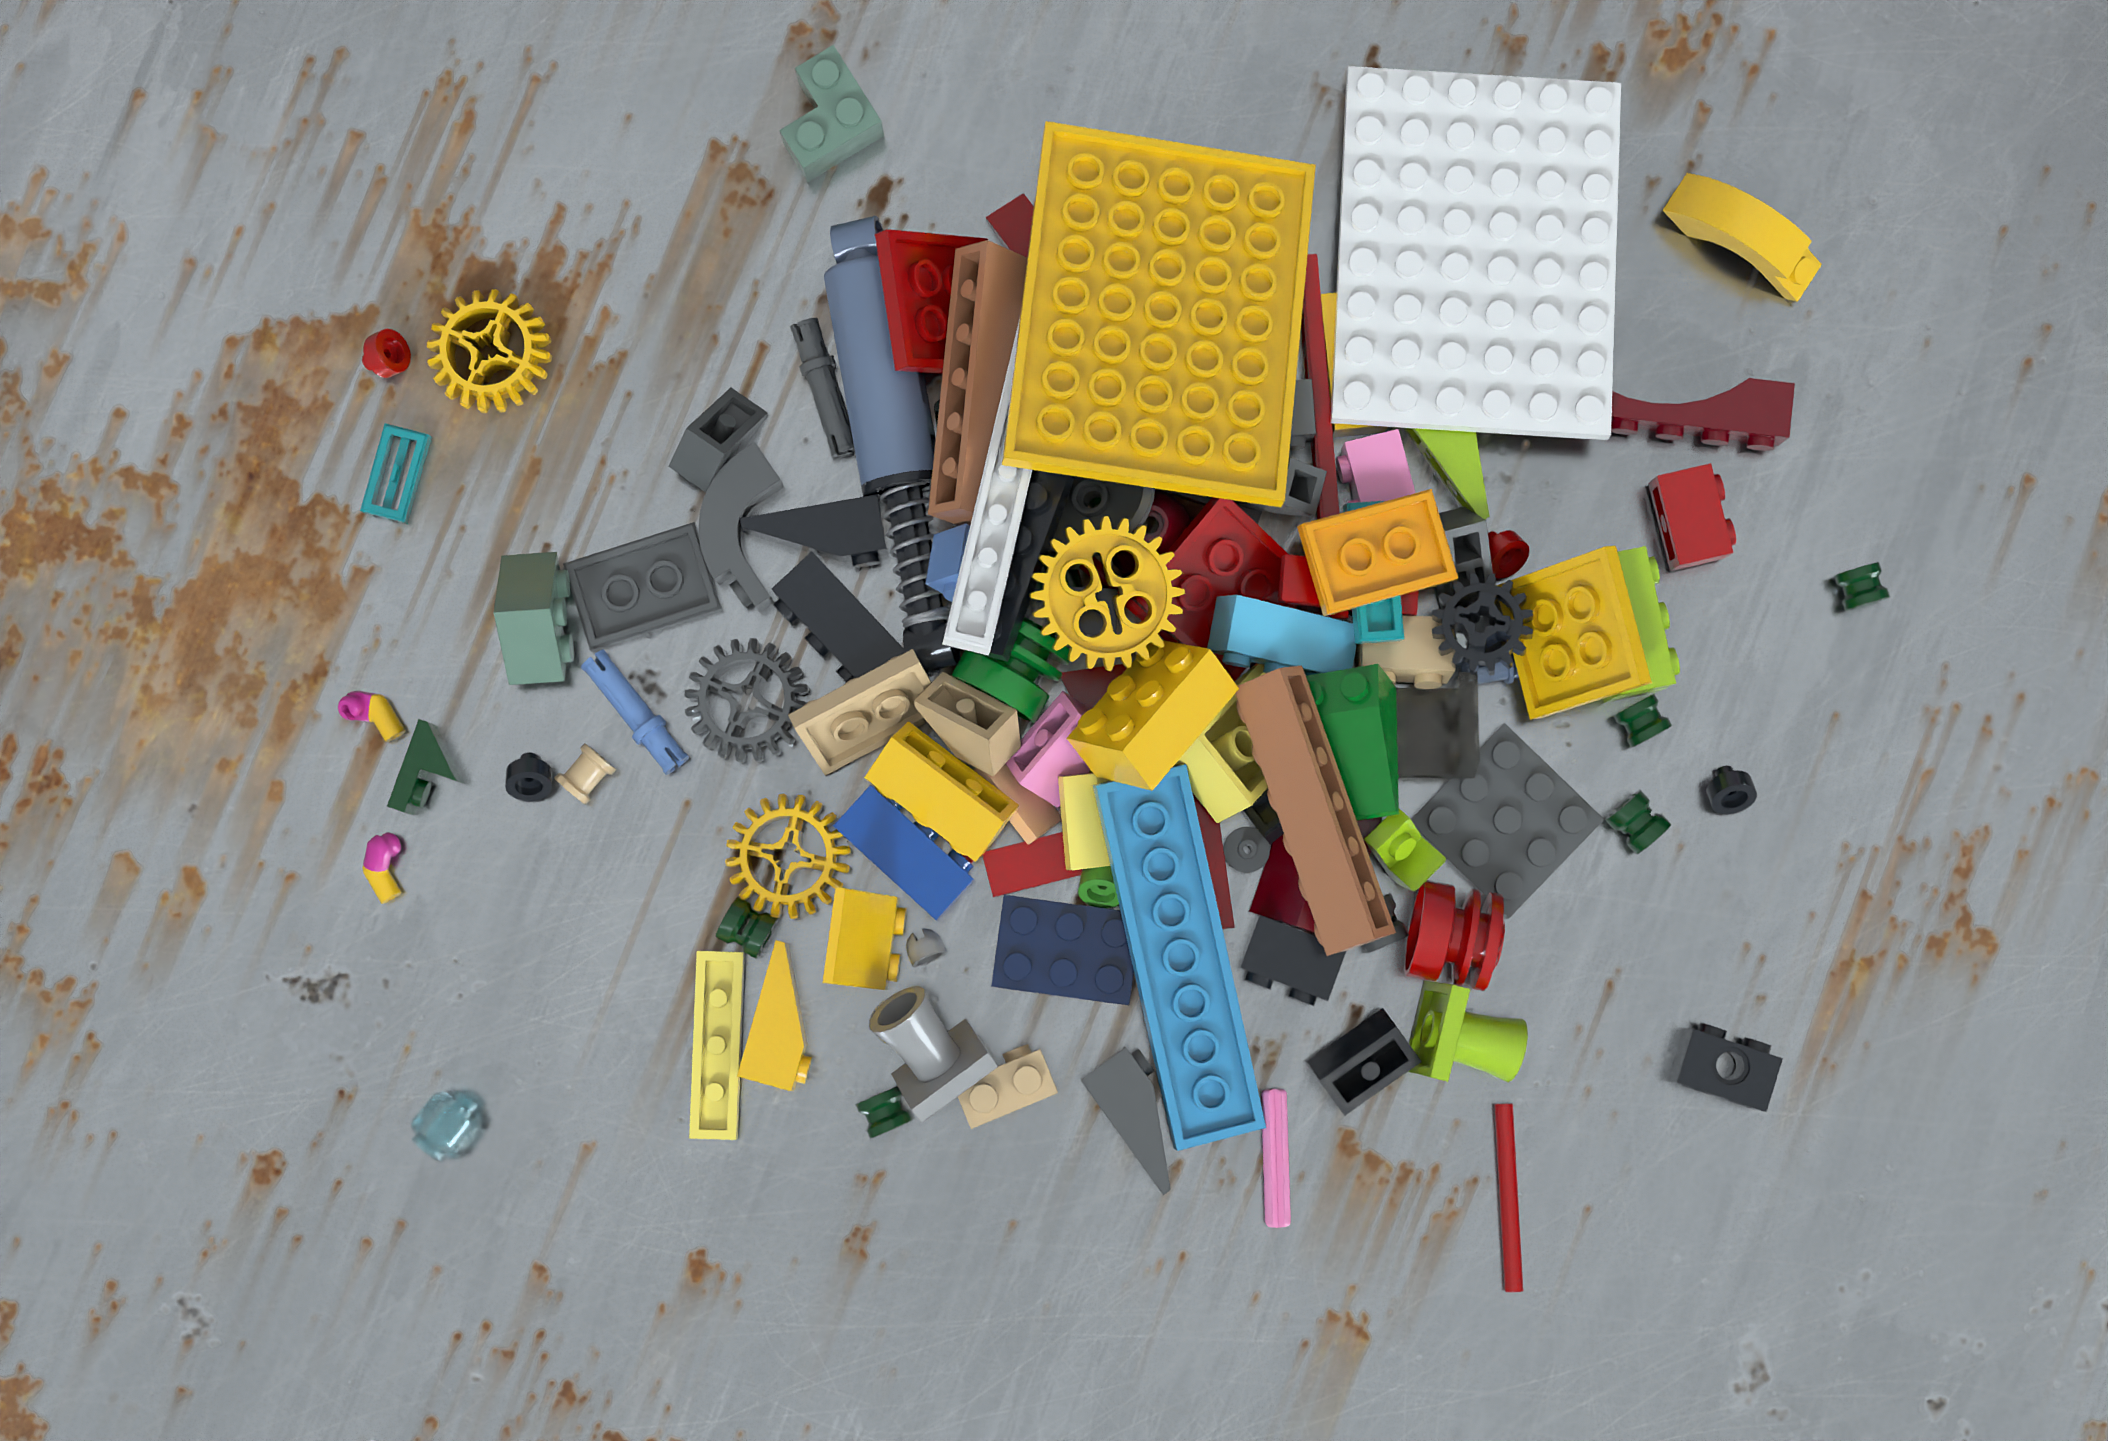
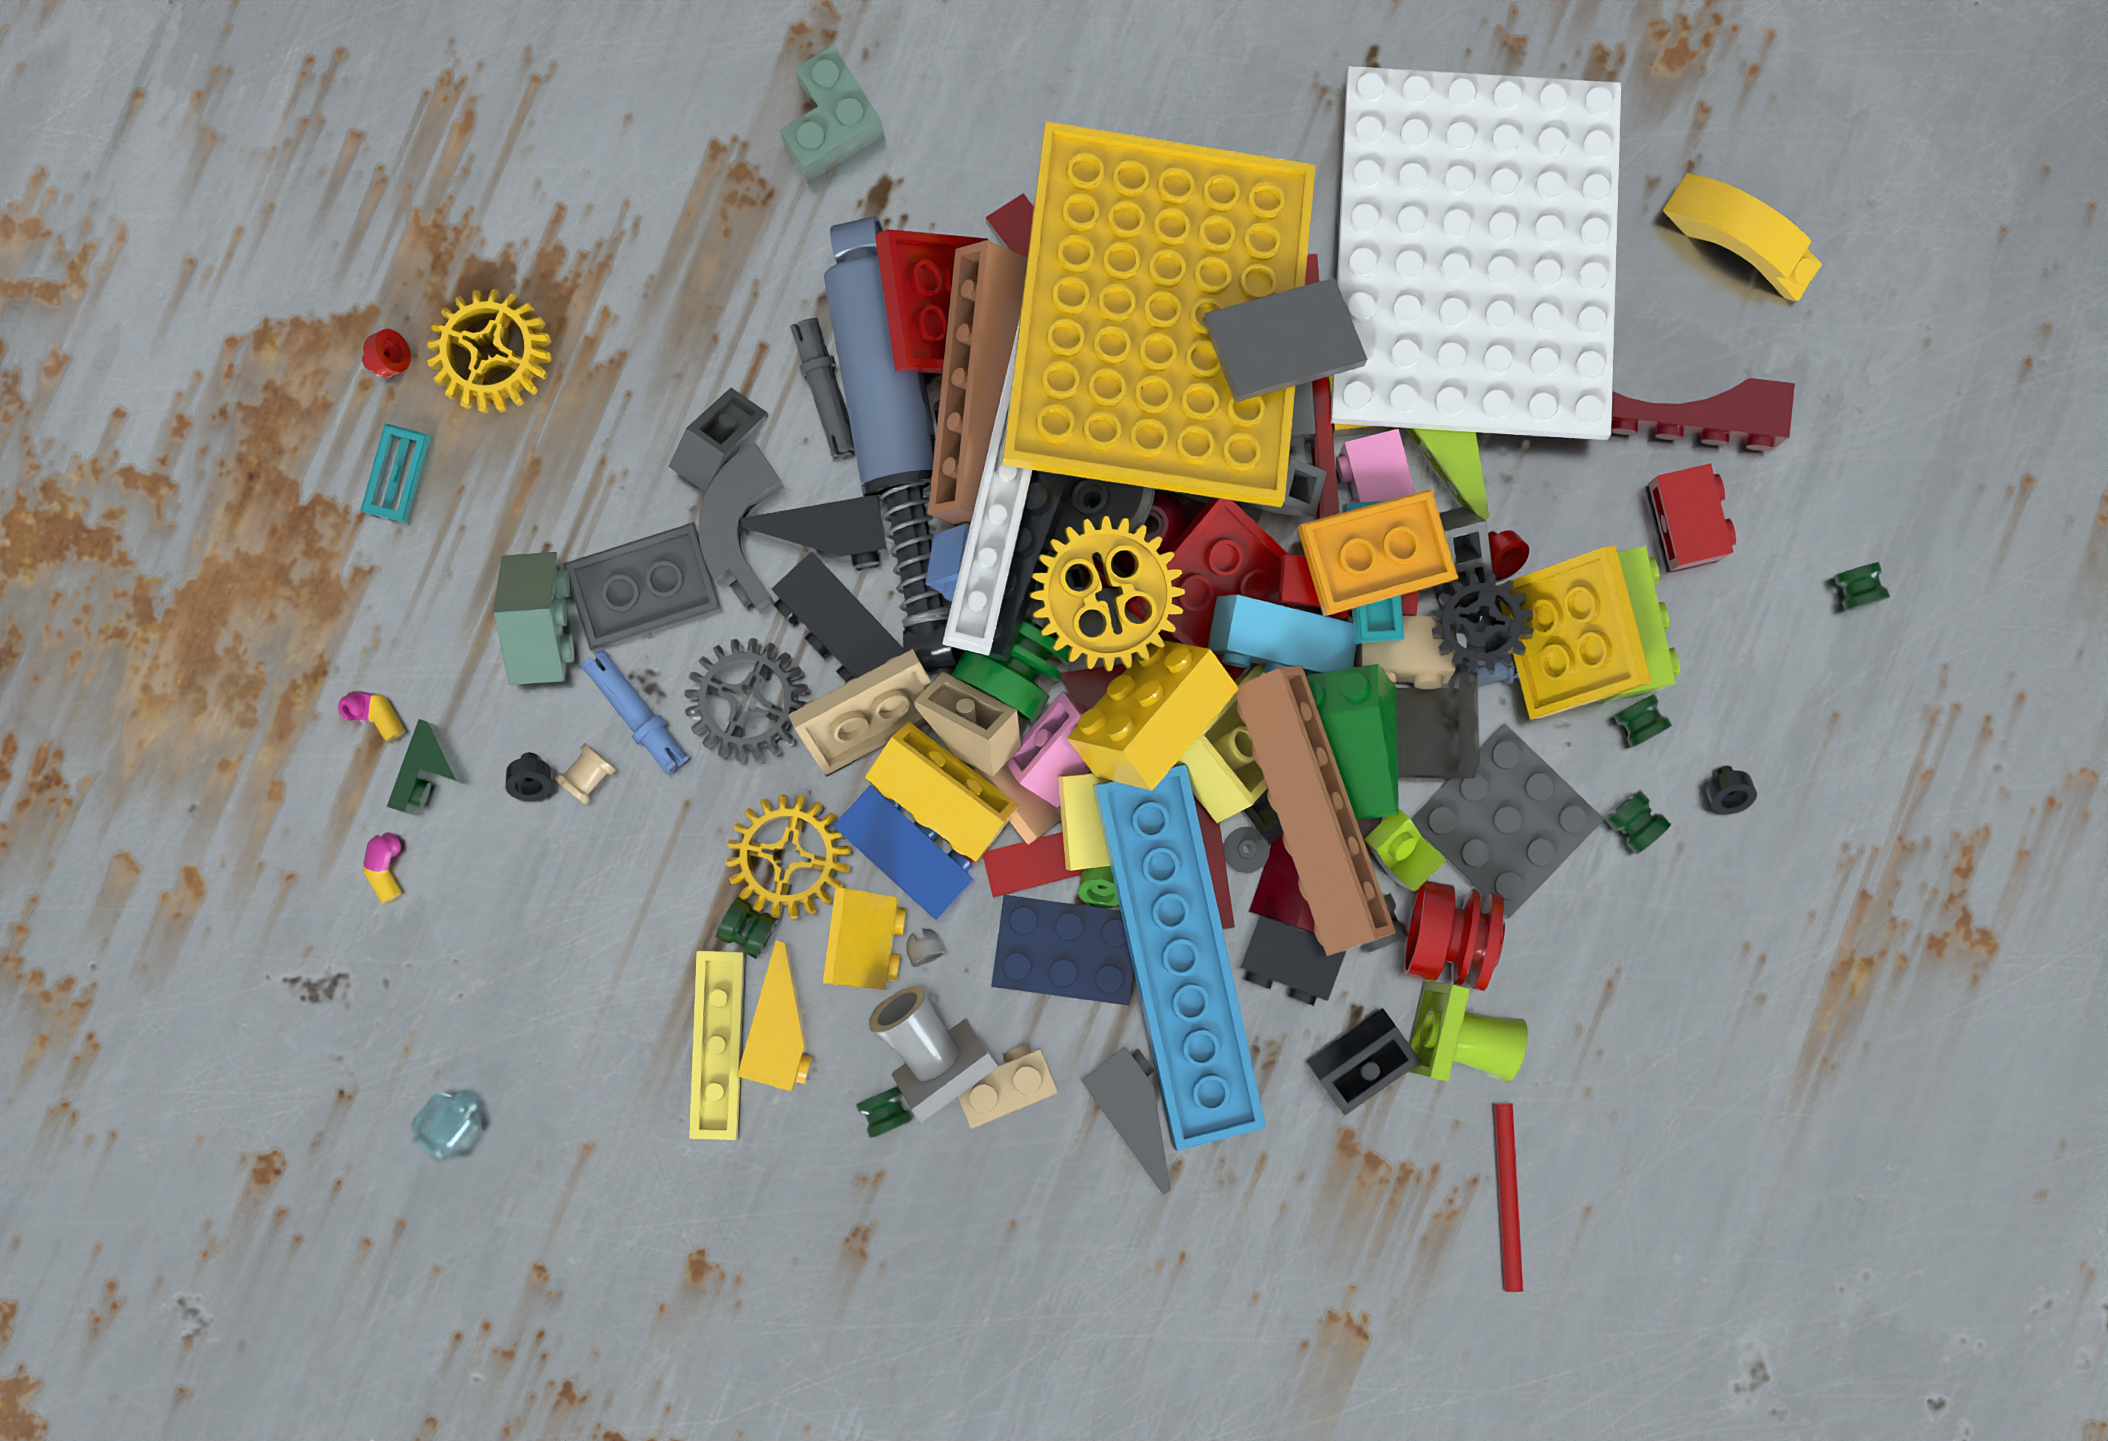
bright pink axle [1261,1088,1291,1228] -> none
black brick [1668,1023,1783,1112] -> none
none -> dark grey tile [1203,278,1368,402]

